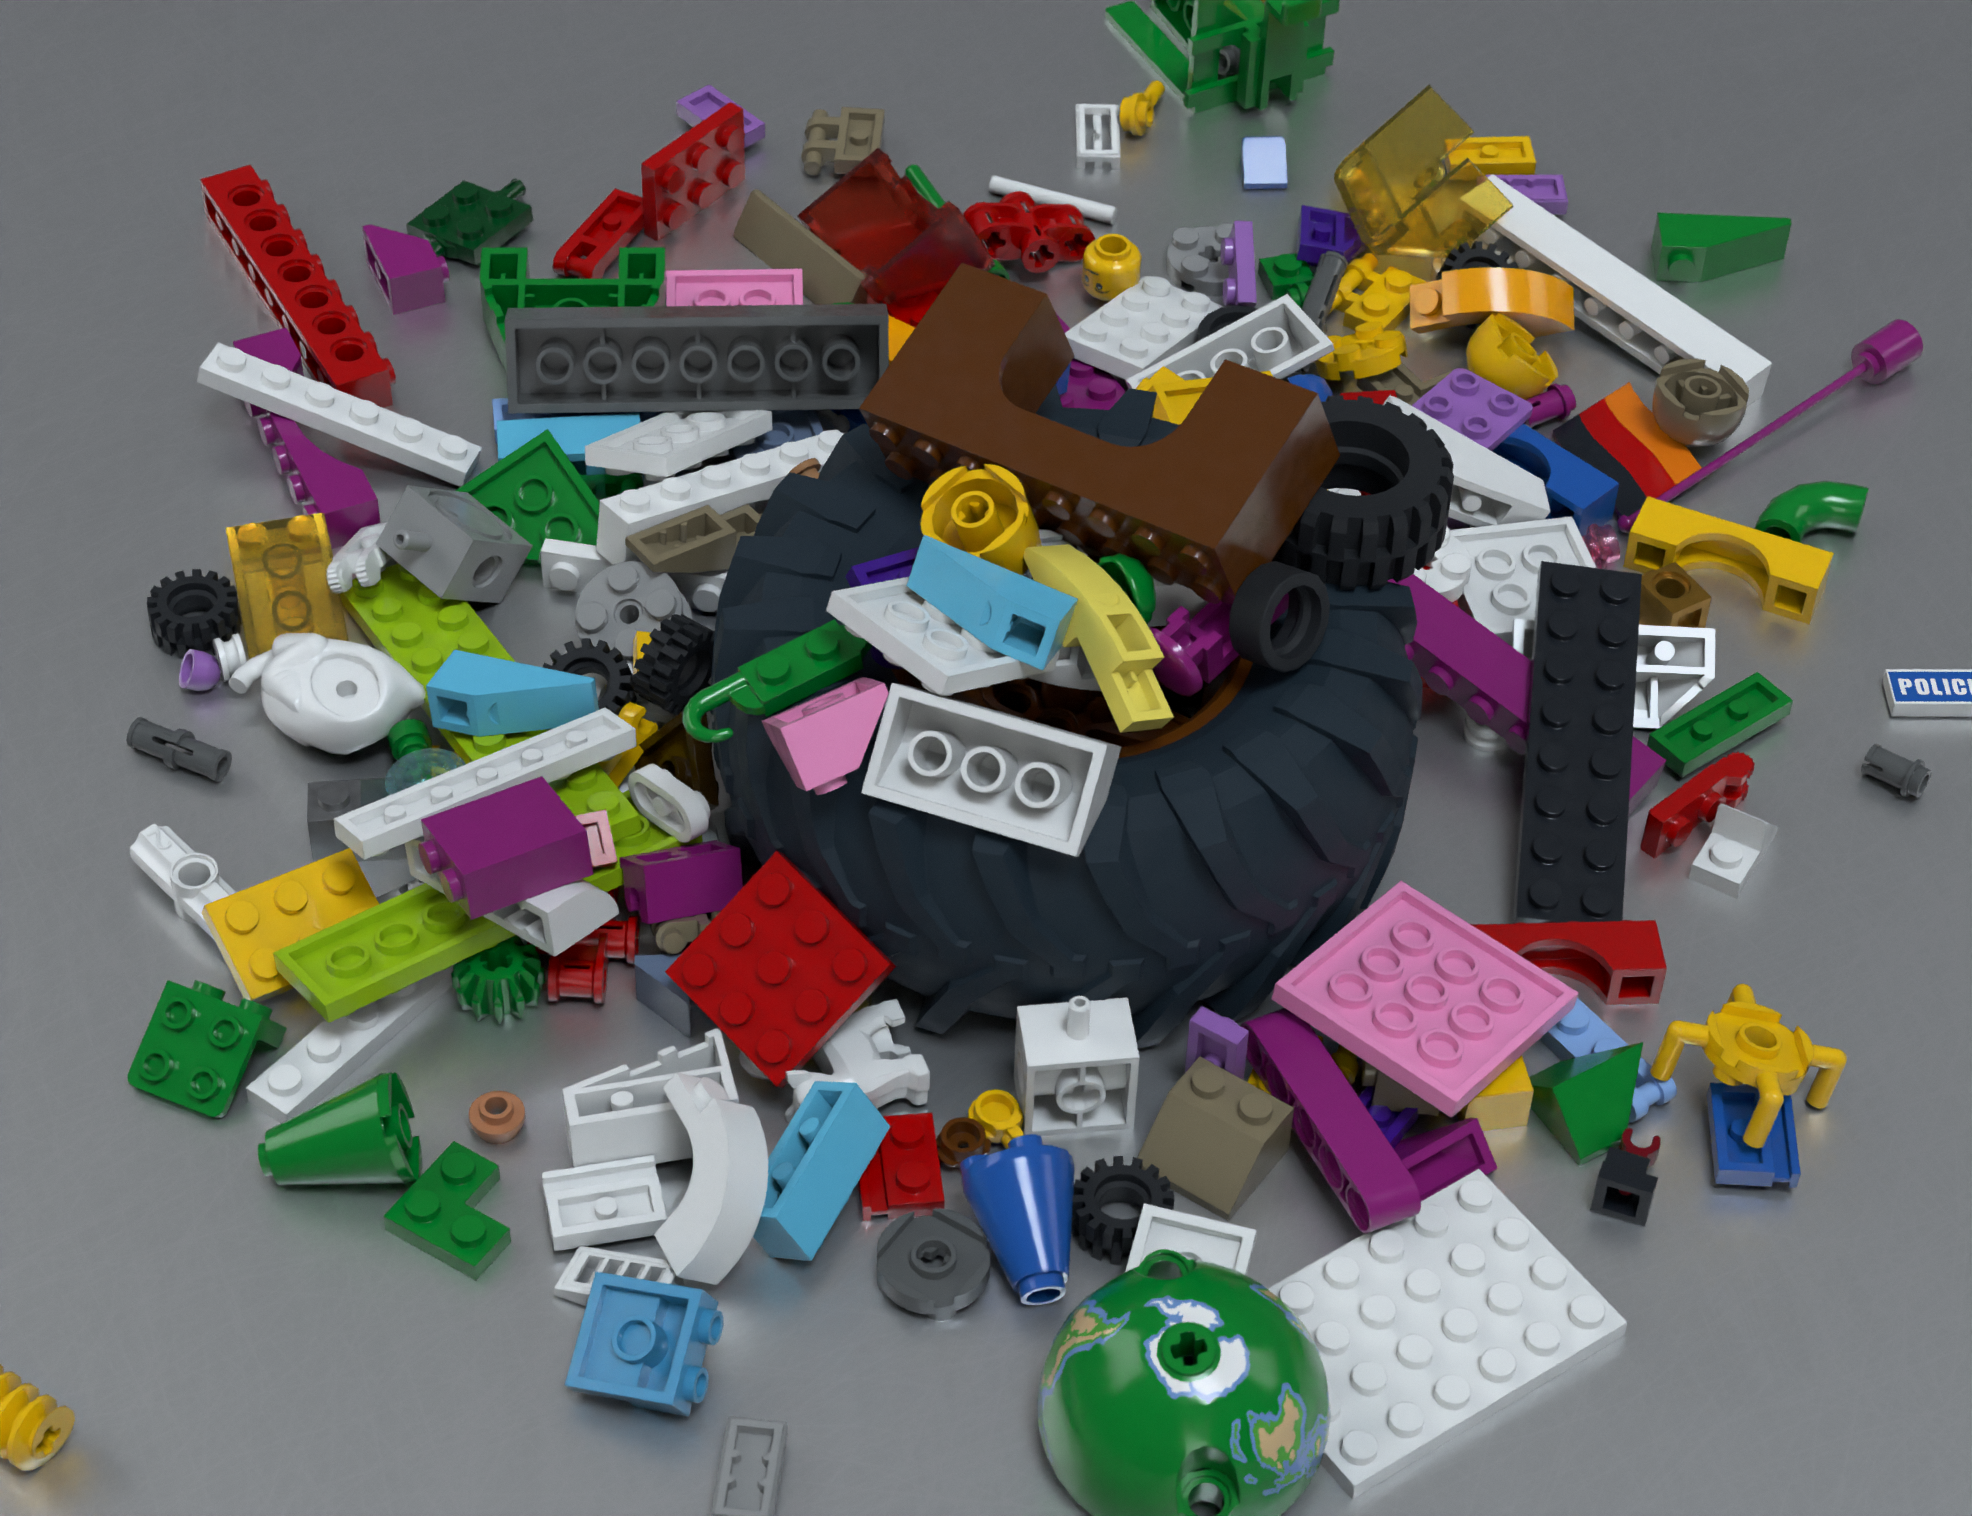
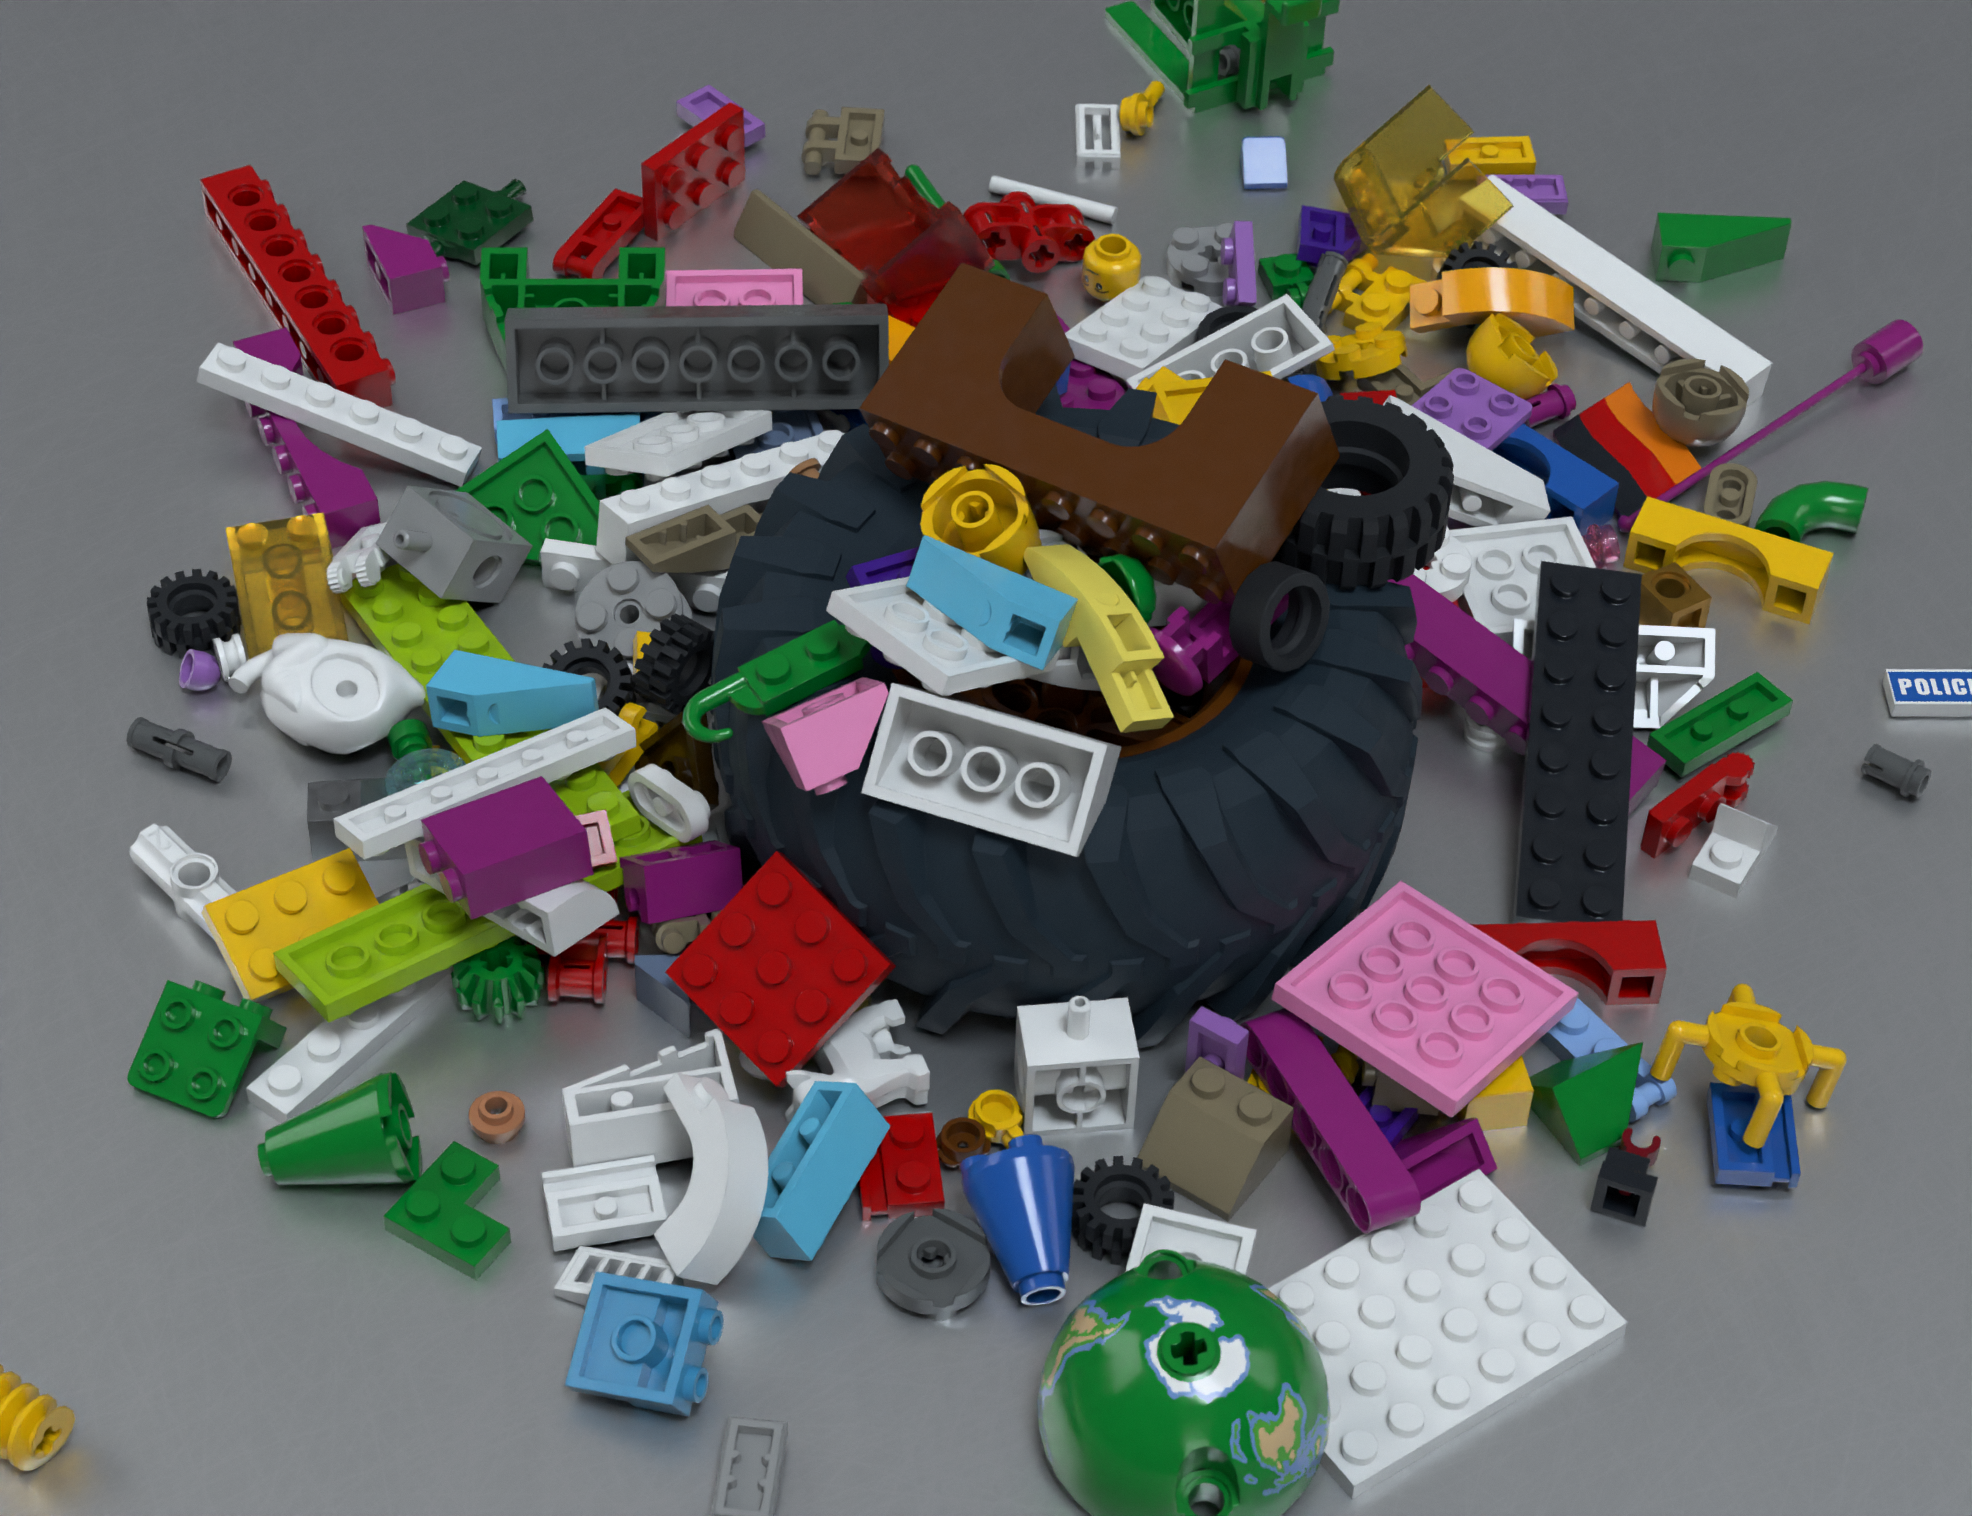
none -> dark tan plate [1702,463,1758,527]

